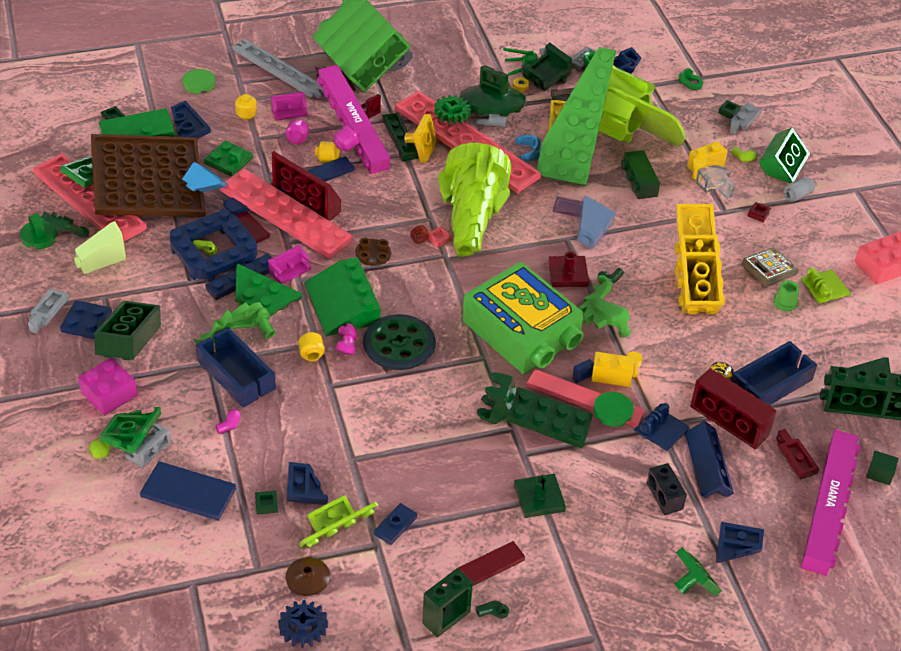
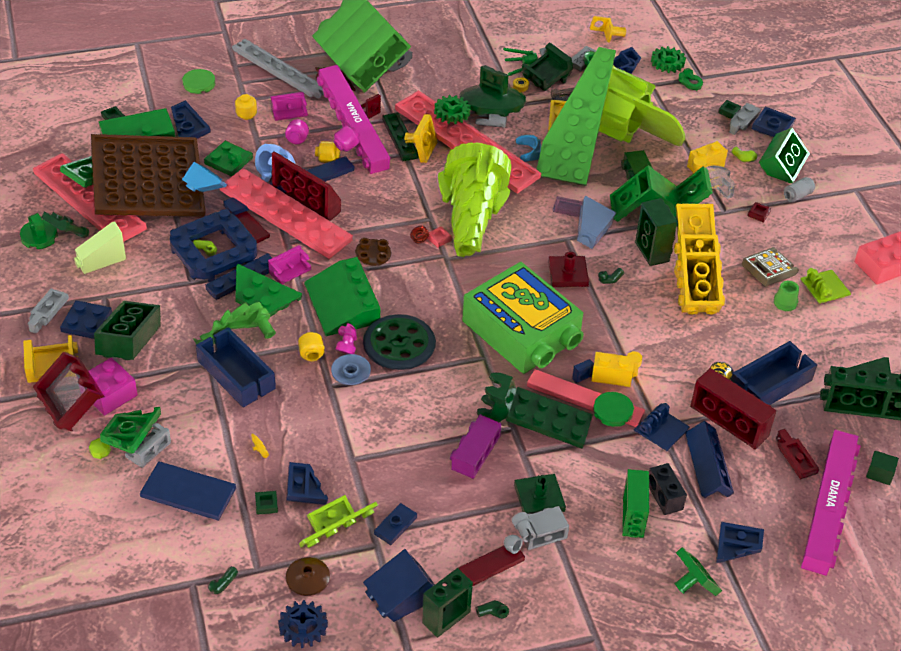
dark pink arm [216,409,241,434] -> none
bright green animal [579,275,631,338] -> none
none -> yellow panel [23,335,78,383]
none -> dark red window [33,351,105,431]
none -> dark green arm [208,566,238,594]
none -> yellow helmet [251,434,269,458]
none -> light blue piece [255,144,295,182]
none -> sand blue dish [331,354,371,385]
none -> dark blue slope [363,549,435,622]
none -> magenta brick [450,415,502,479]
none -> light grey hinge [504,535,523,554]
none -> light grey hinge [512,506,569,550]
none -> yellow bracket [589,16,626,43]
none -> green bracket [610,165,713,222]
none -> green window [622,469,649,538]
none -> dark green brick [635,198,678,266]
none -> green gear [651,46,686,73]
none -> dark blue plate [752,106,796,138]

